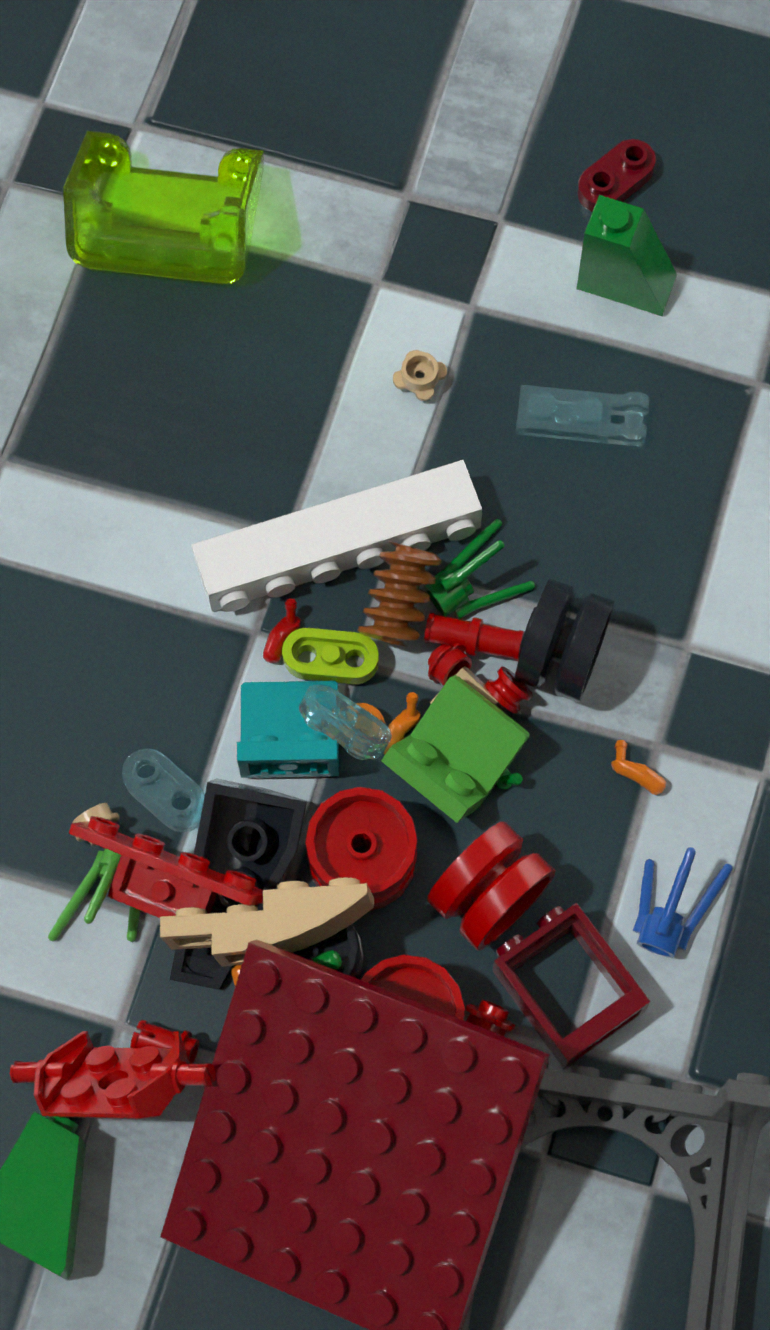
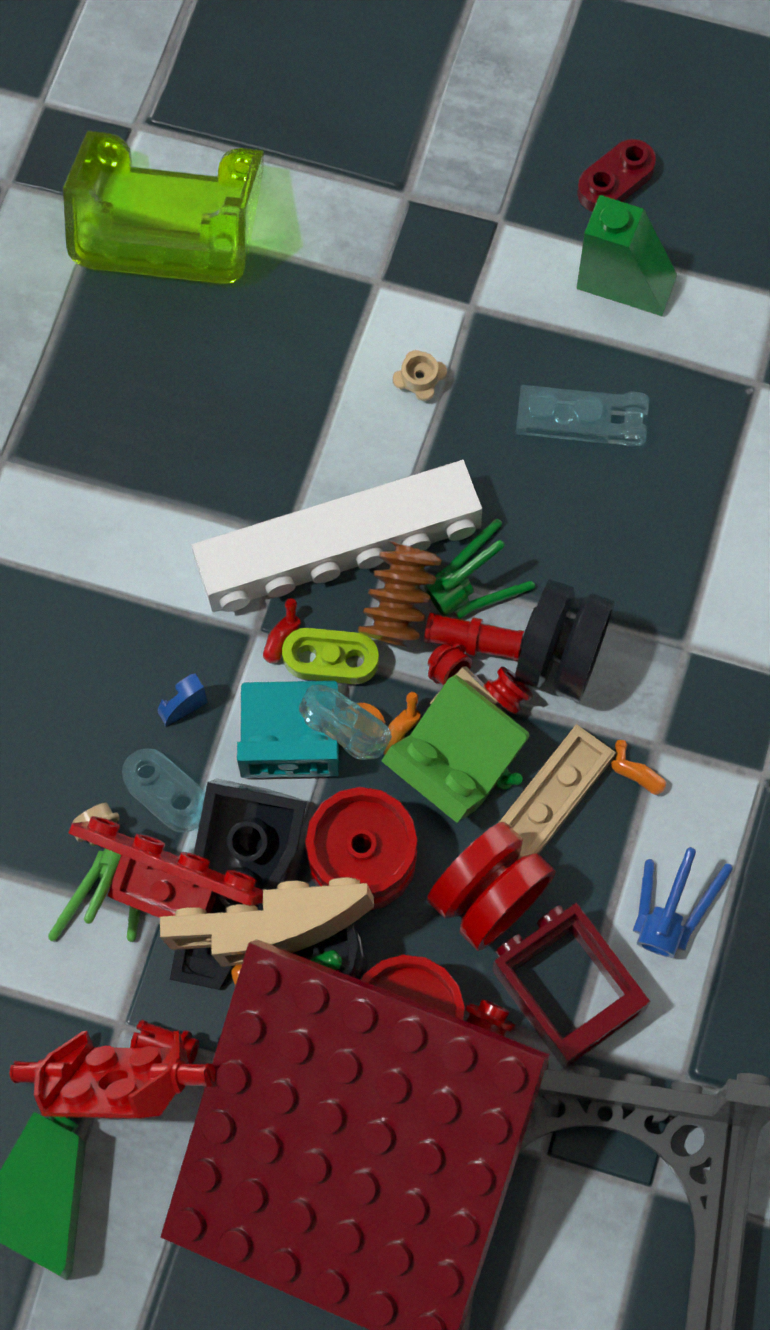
none -> blue tile [157,674,208,727]
none -> tan tile [499,724,616,861]

